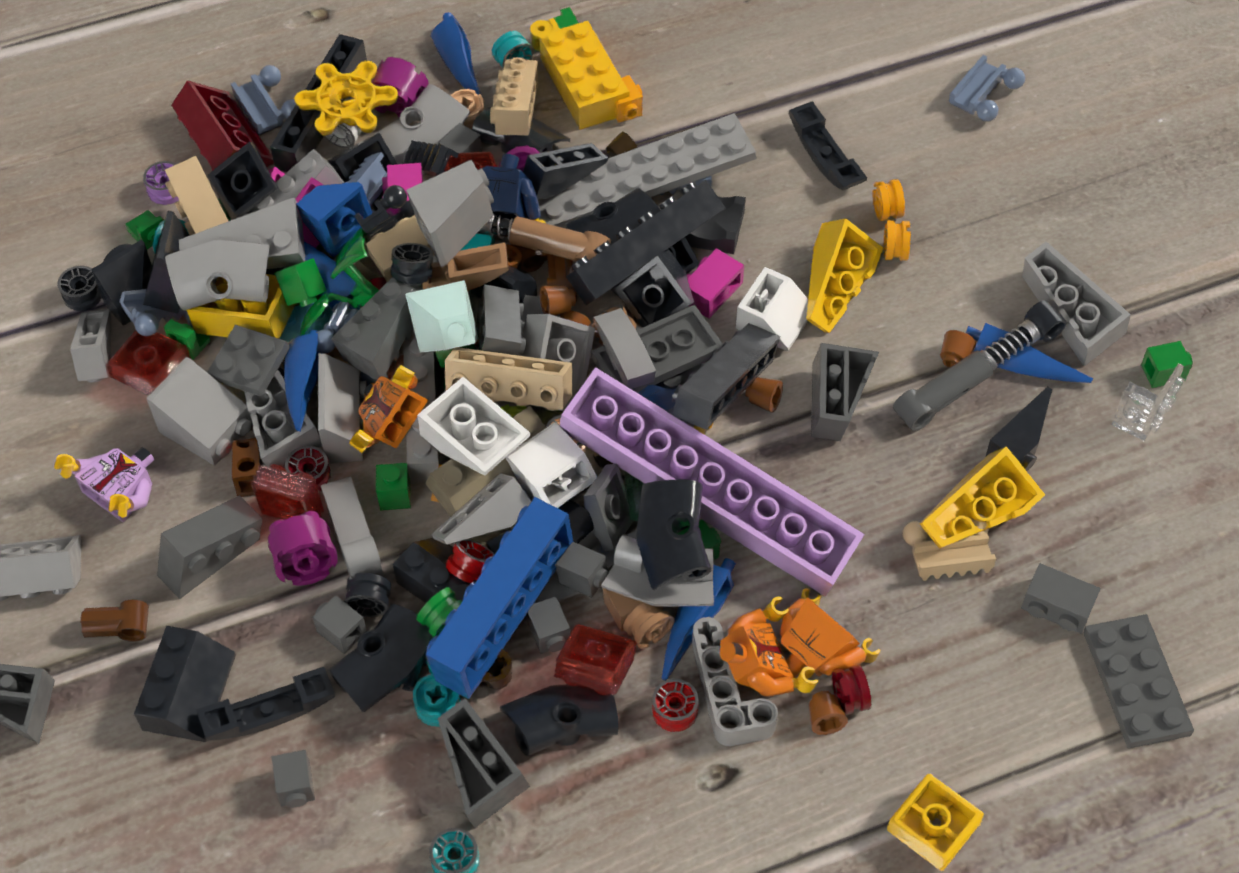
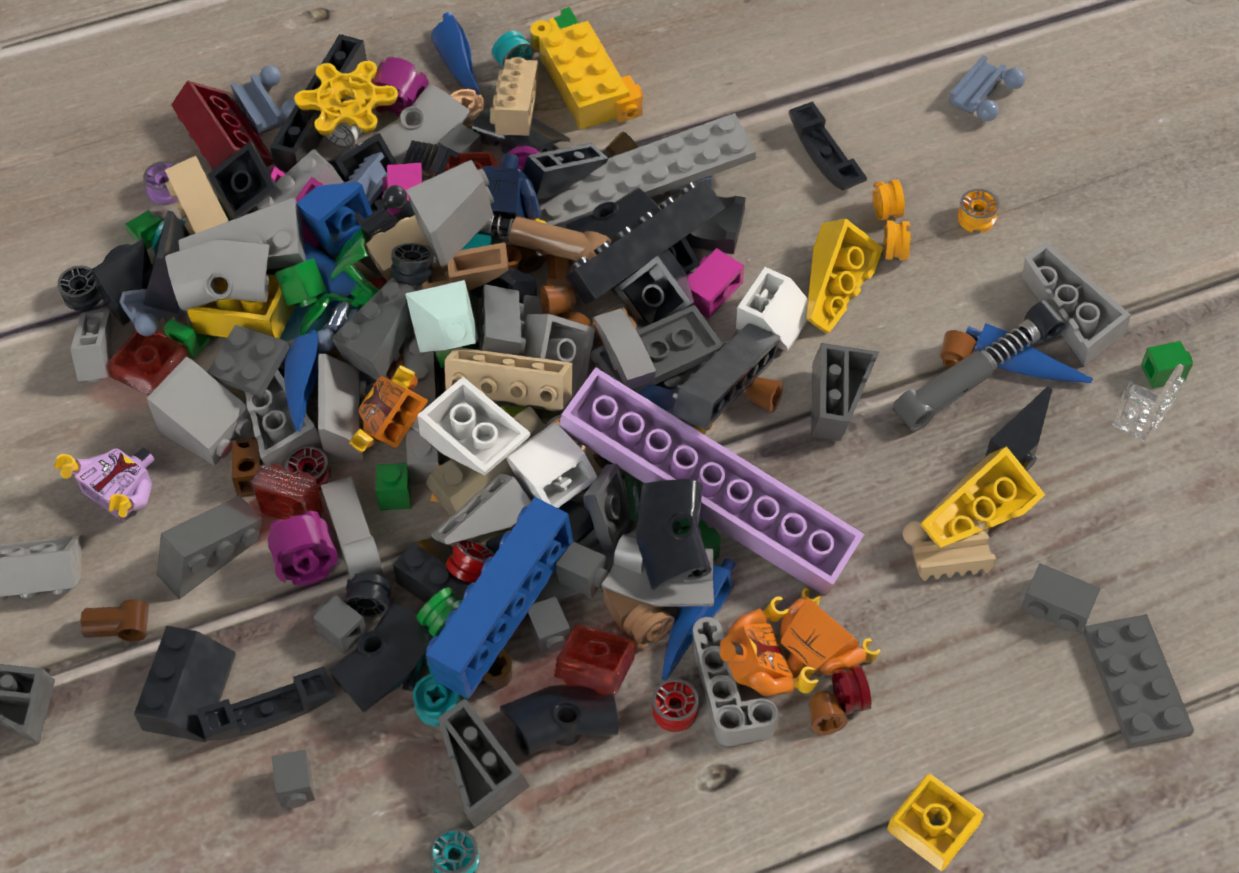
none -> light orange wheel [957,189,999,233]

